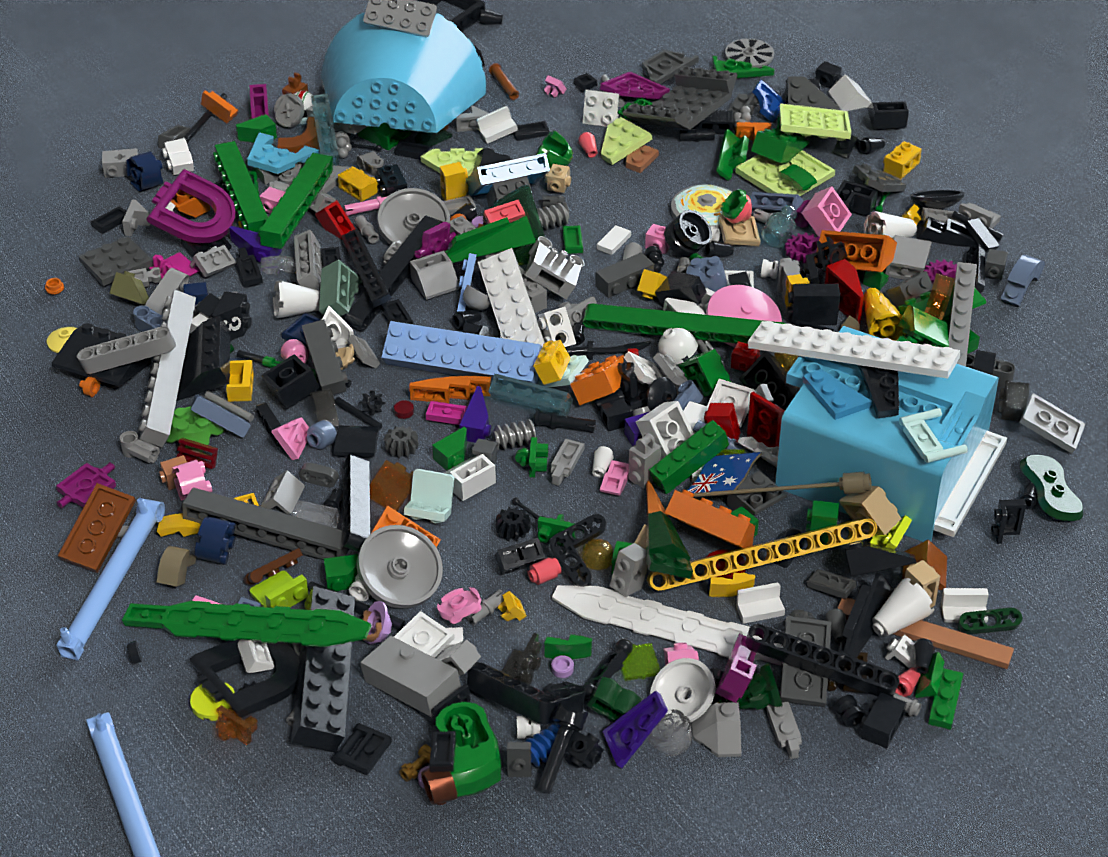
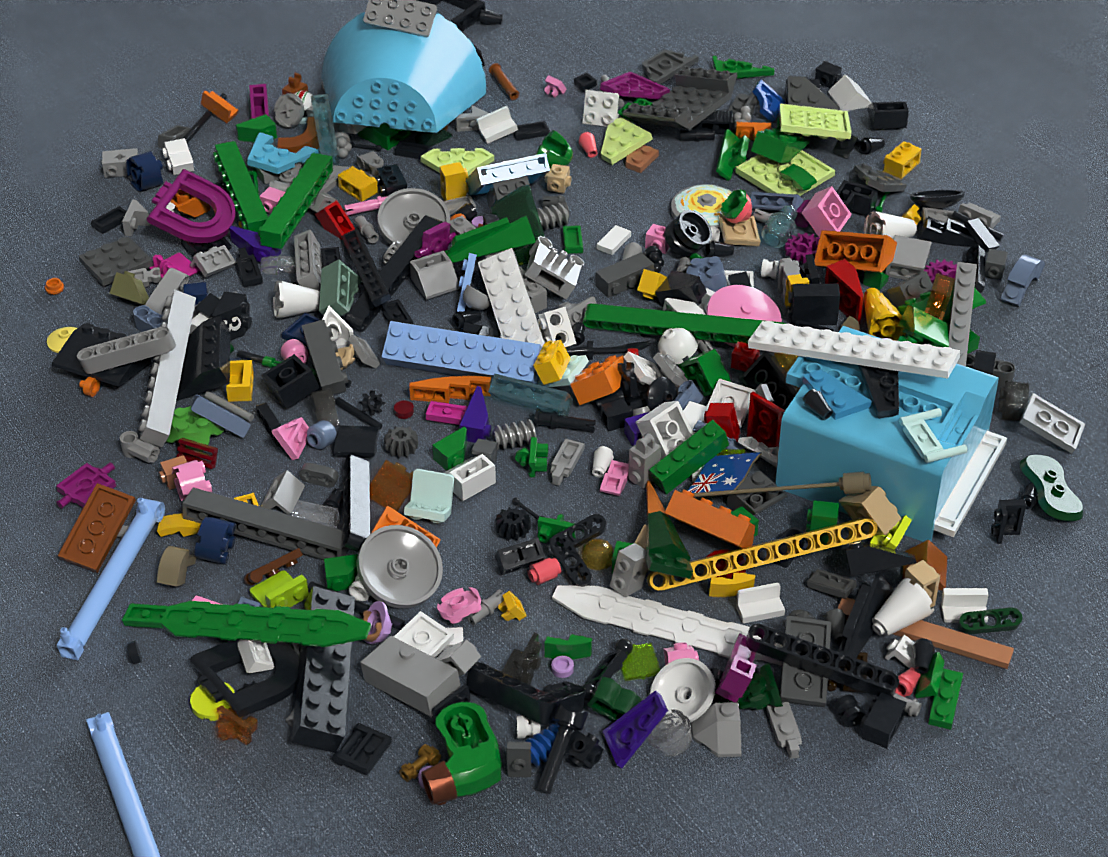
black tile [429,731,456,772] -> none
black slope [473,148,513,176] -> none
coral plate [484,200,525,224] -> none
light grey piece [725,39,774,68] -> none
black piece [813,236,847,272] -> none
none -> black cone [803,389,833,420]

